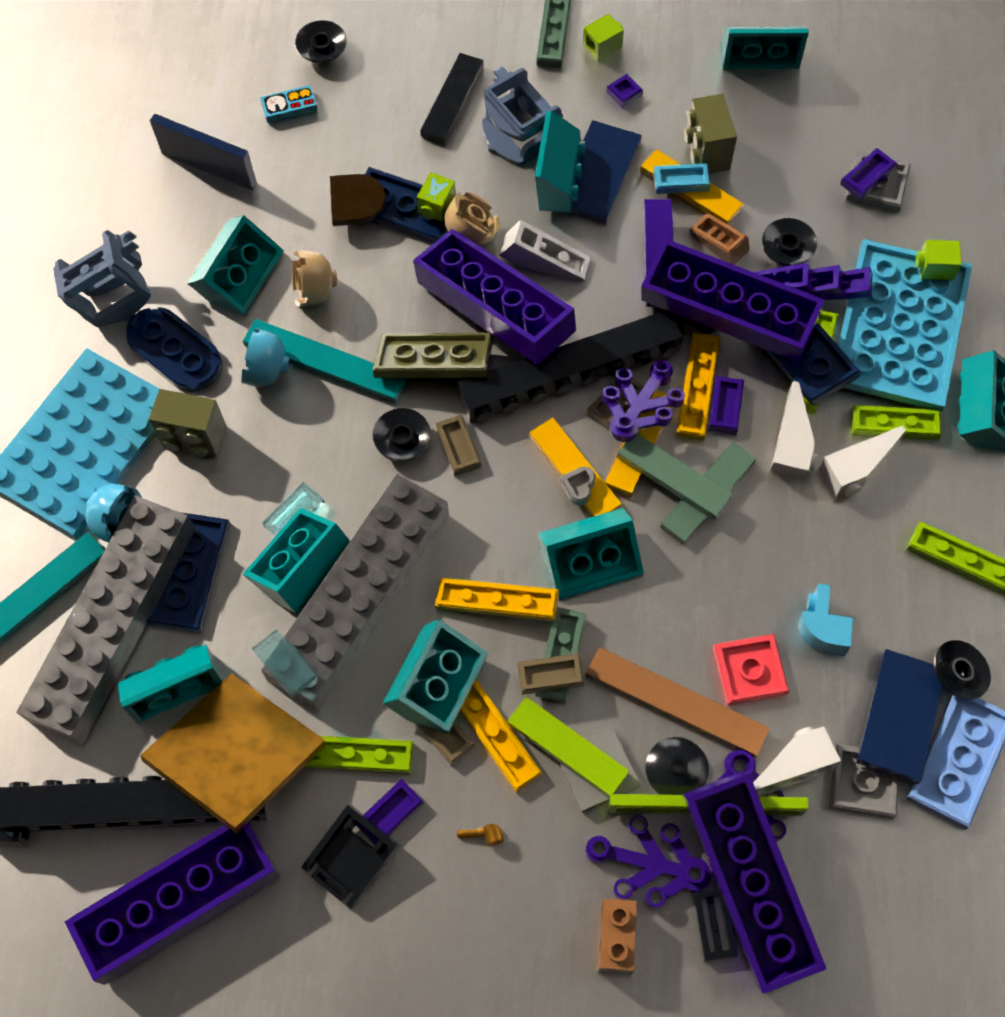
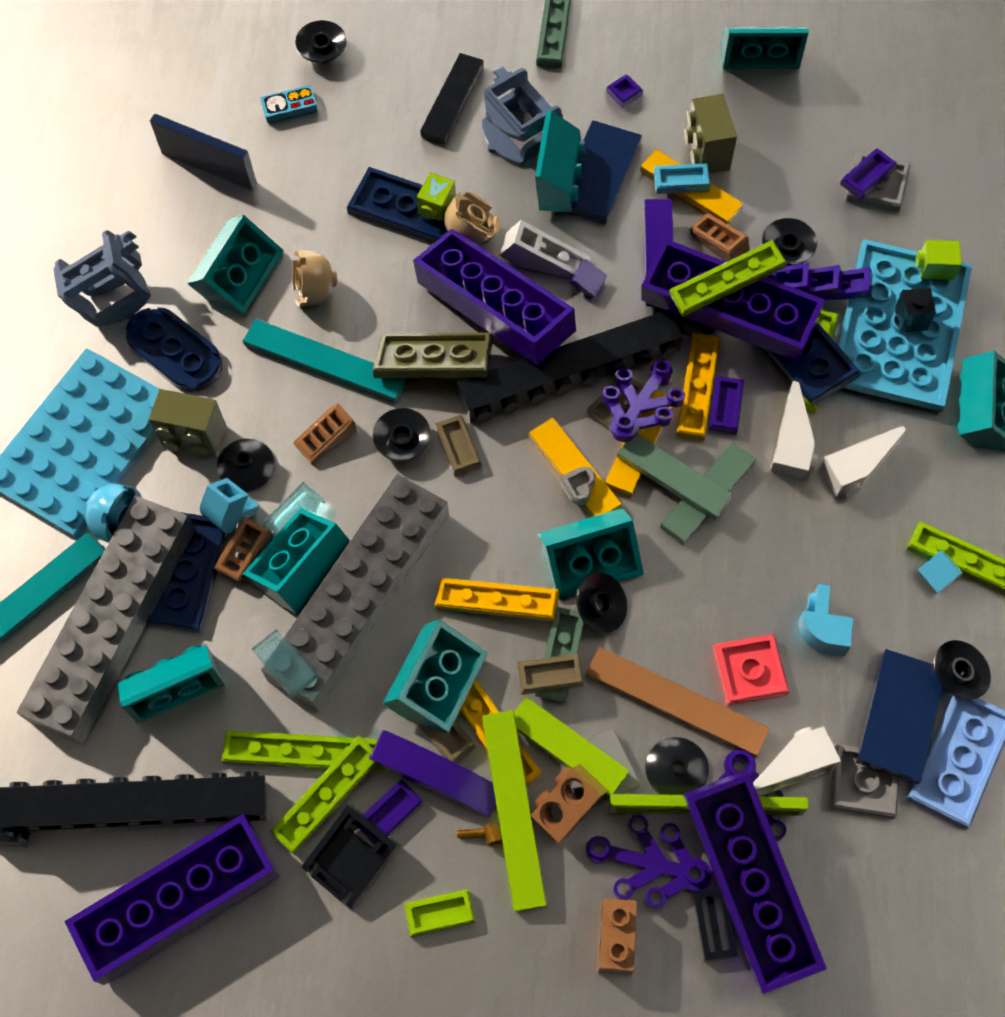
pearl gold tile [141,673,325,834] -> none
medium azure cylinder [241,328,290,387] -> none
dark brown tile [330,174,386,226] -> none
lime brick [583,13,624,61] -> none
lime tile [851,405,942,440] -> none
none -> medium azure brick [200,478,260,533]
none -> medium nougat slope [214,517,273,582]
none -> black dish [217,439,275,492]
none -> lime tile [270,735,377,854]
none -> medium nougat slope [293,403,357,465]
none -> dark purple slope [369,730,496,817]
none -> lime tile [404,889,475,938]
none -> lime tile [482,710,547,911]
none -> medium nougat brick [530,764,608,843]
none -> tile [569,259,607,299]
none -> black dish [576,573,627,634]
none -> lime tile [669,240,787,317]
none -> black brick [895,288,936,332]
none -> medium azure tile [918,550,963,593]

